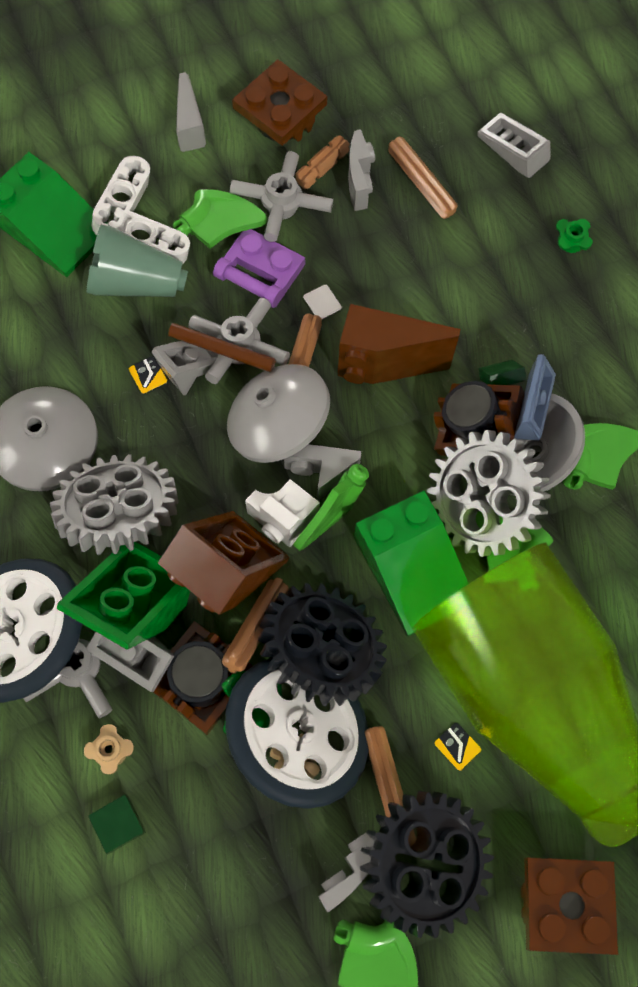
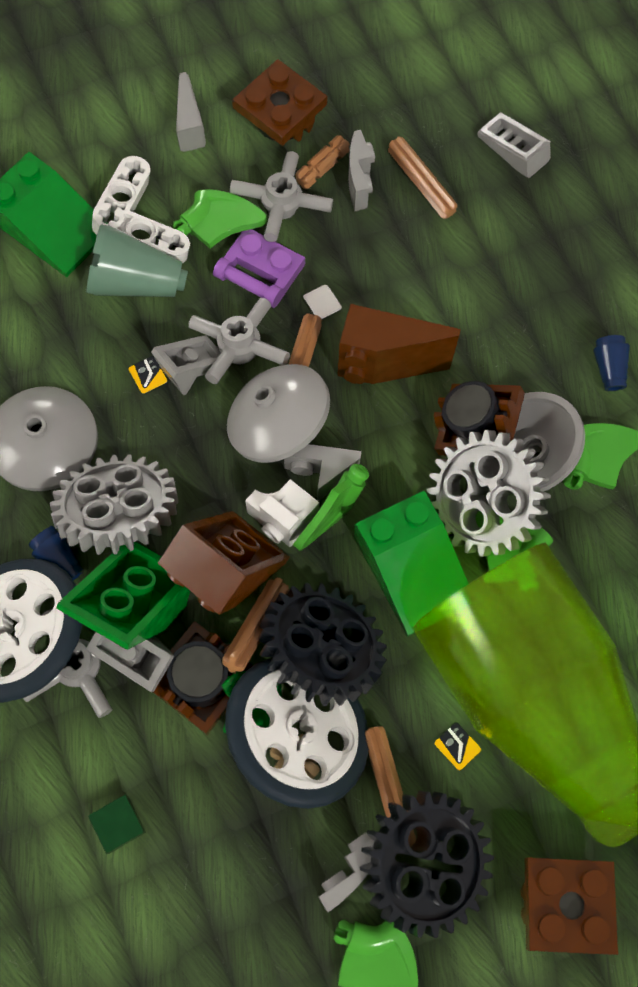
tan plate [84,724,134,775] -> none
reddish brown bar [168,322,276,373] -> none
dark green tile [478,360,526,385] -> none
sand blue slope [514,354,556,440] -> none
green plate [556,219,593,253] -> none
none -> dark blue cone [29,526,84,581]
none -> dark blue cone [593,335,630,391]

